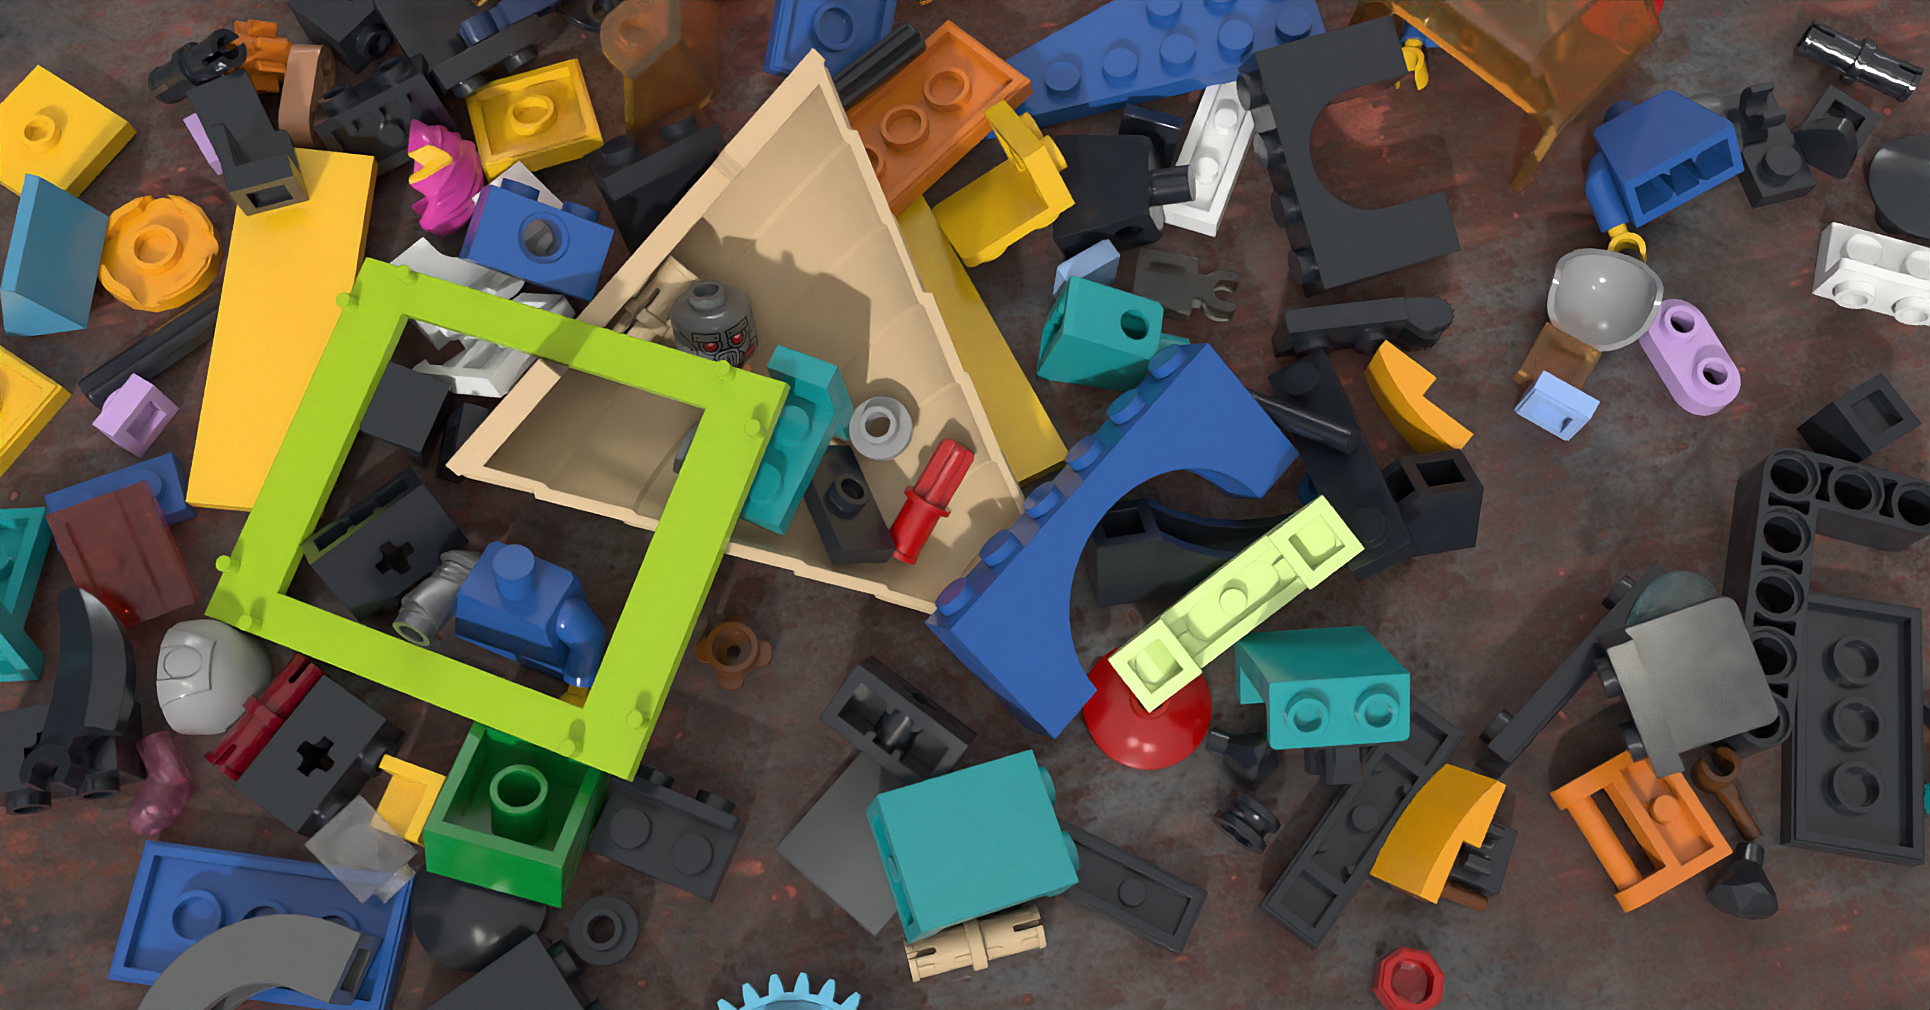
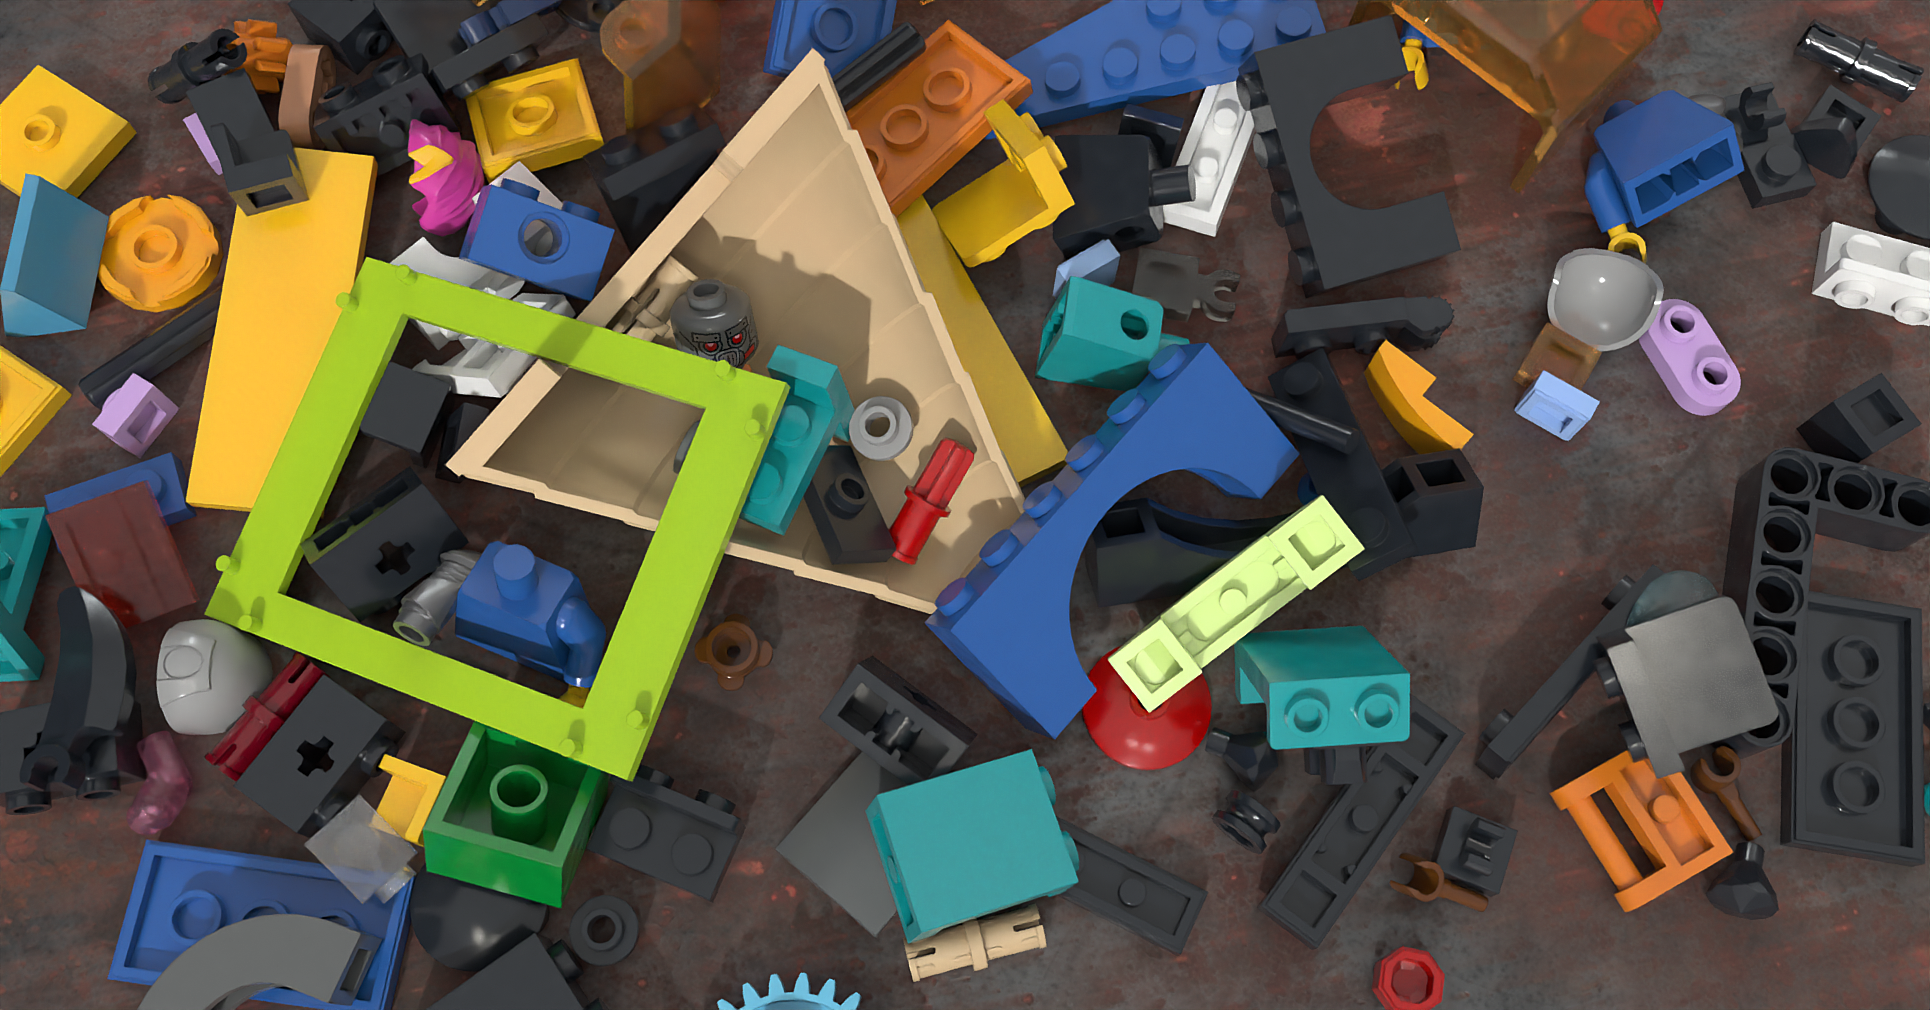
light orange slope [1370,763,1506,904] -> none

